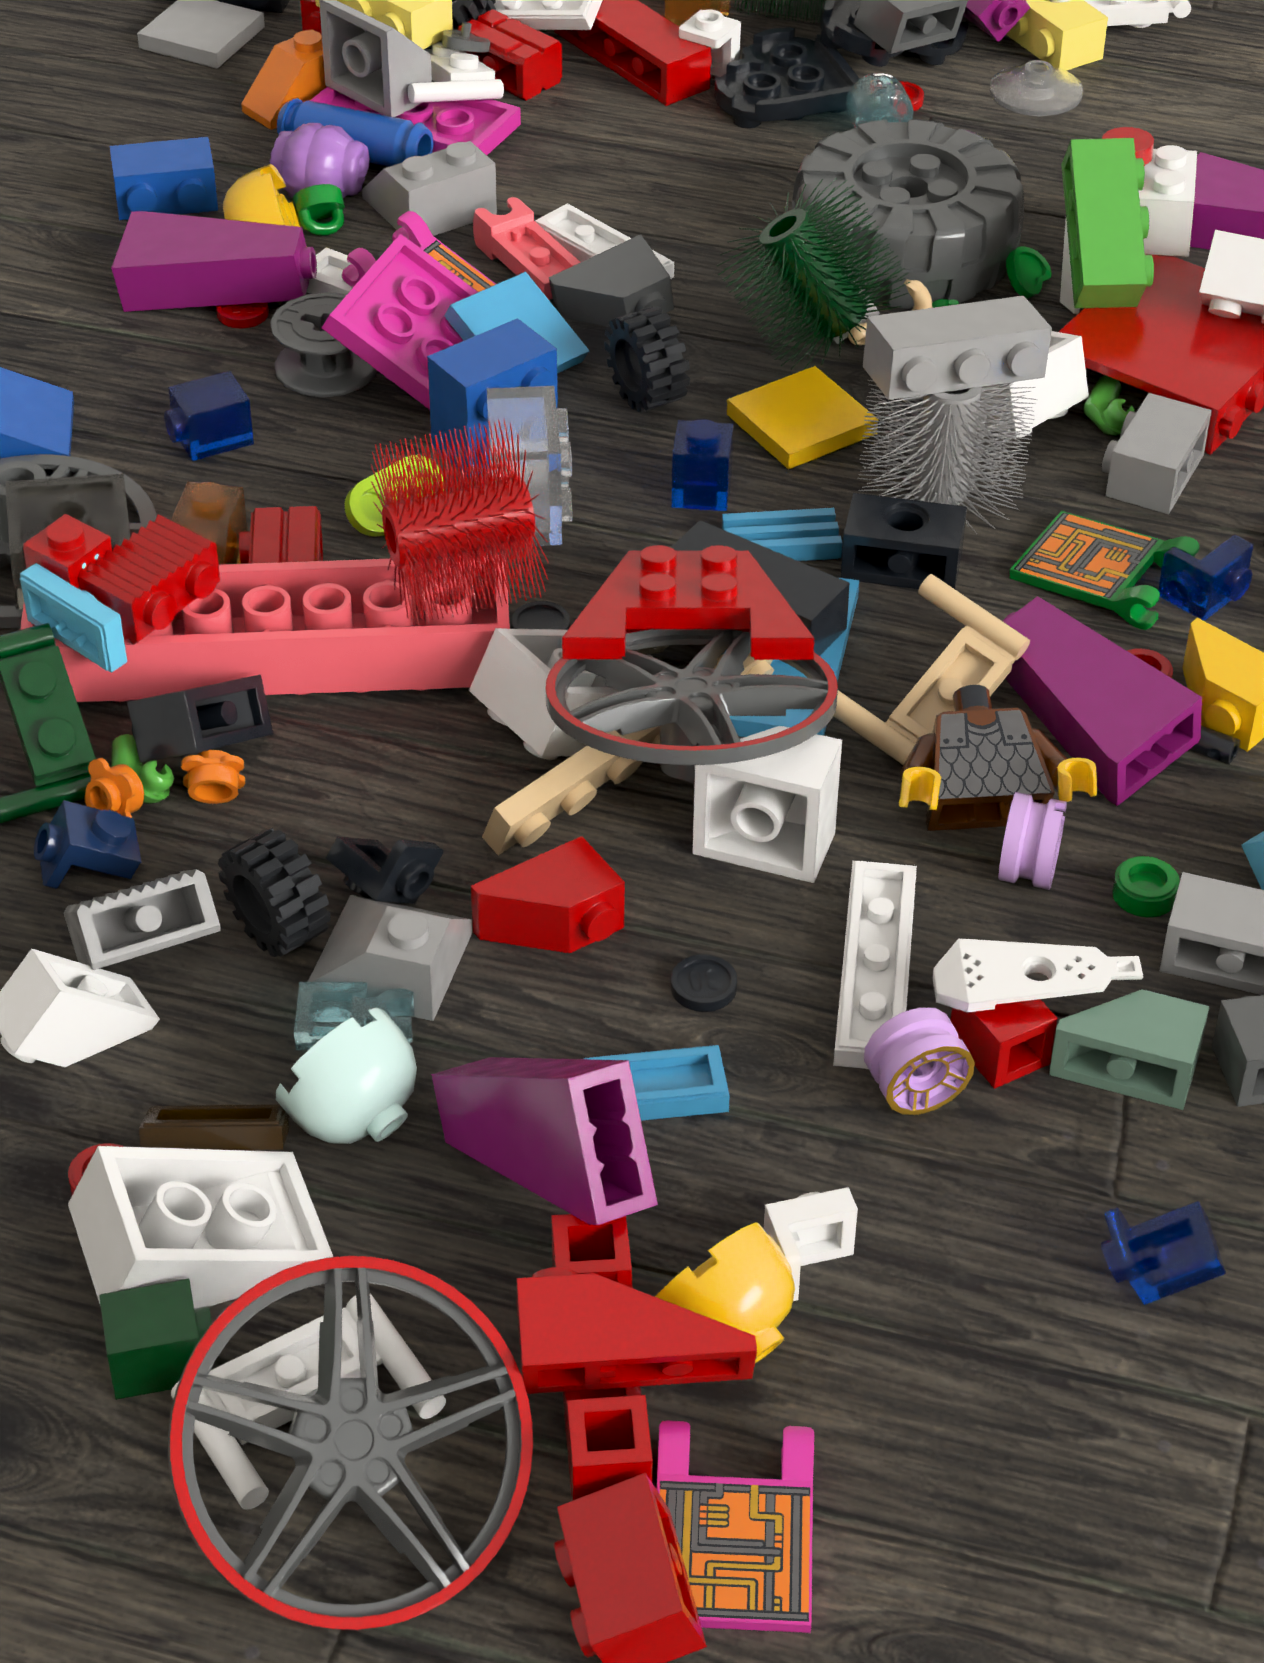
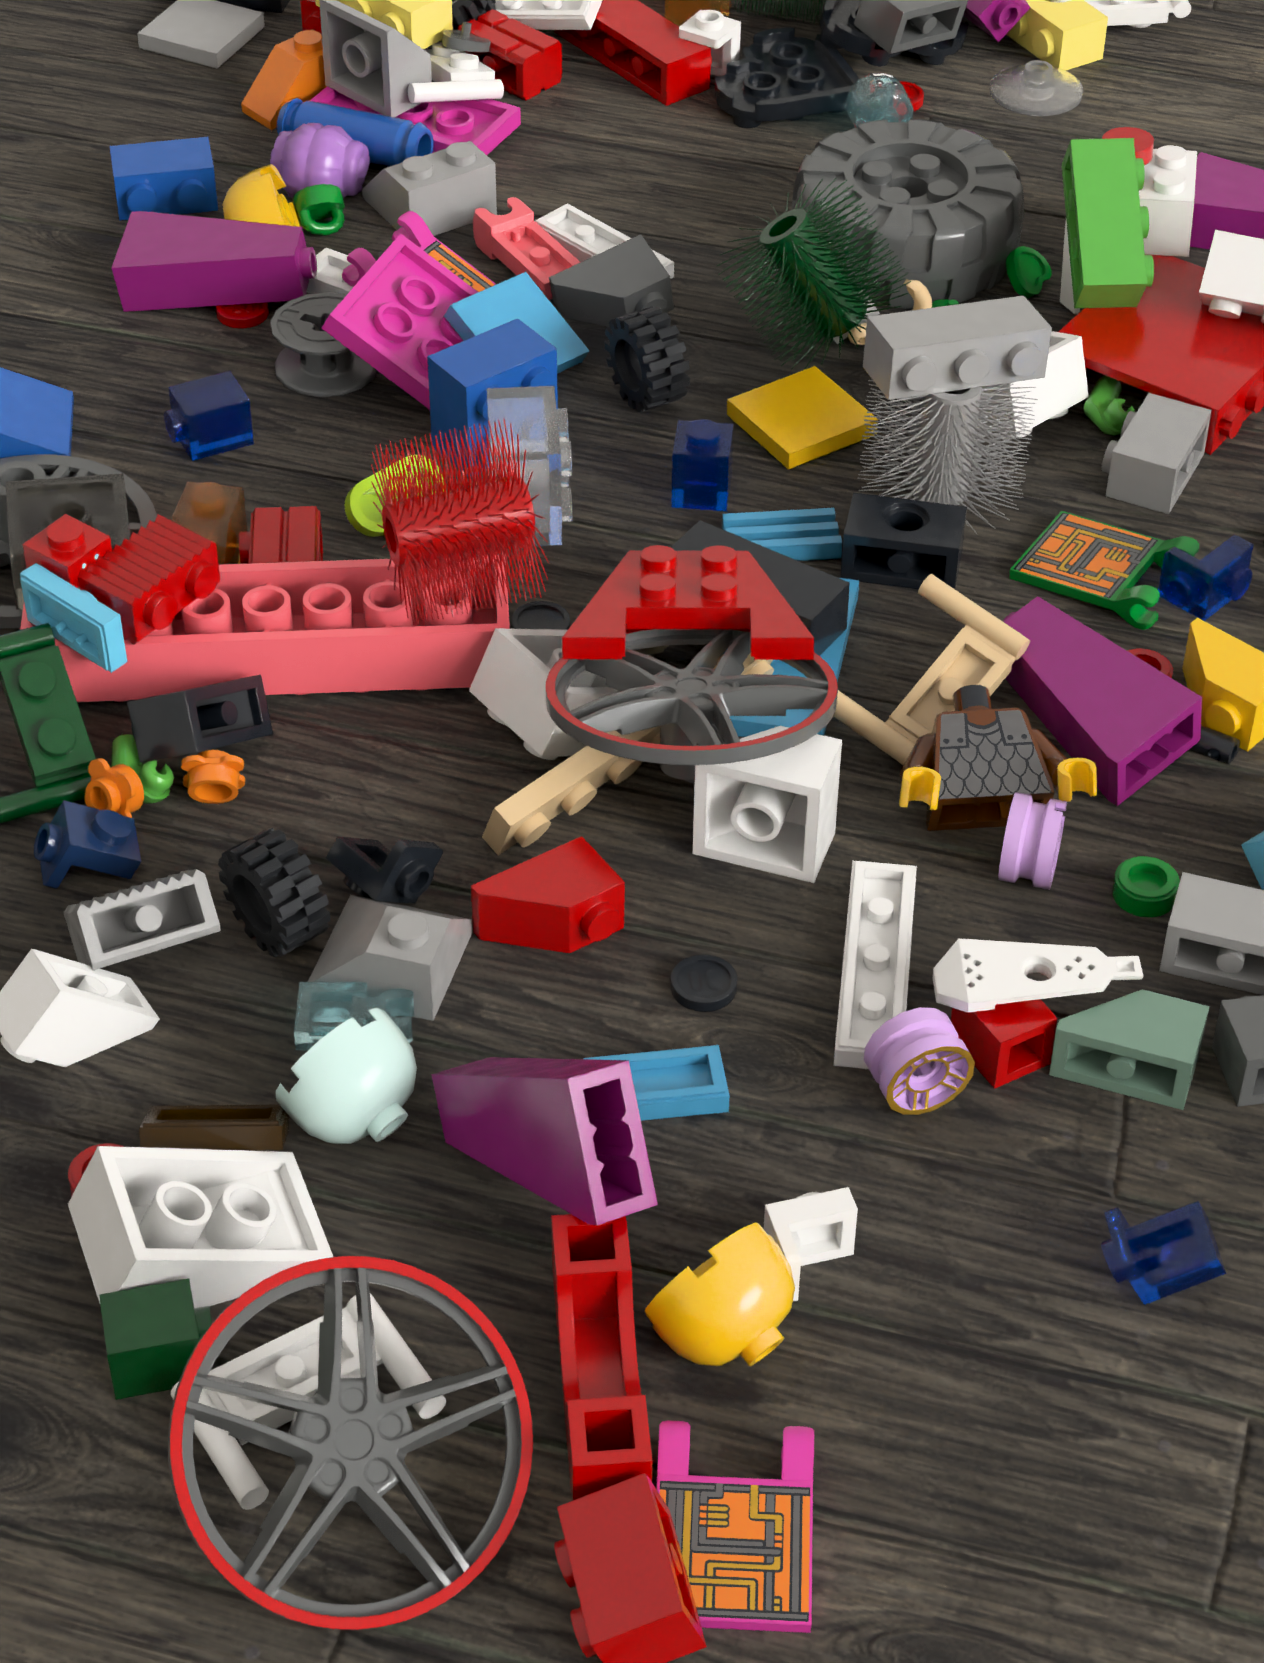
red slope [517,1267,757,1394] -> none

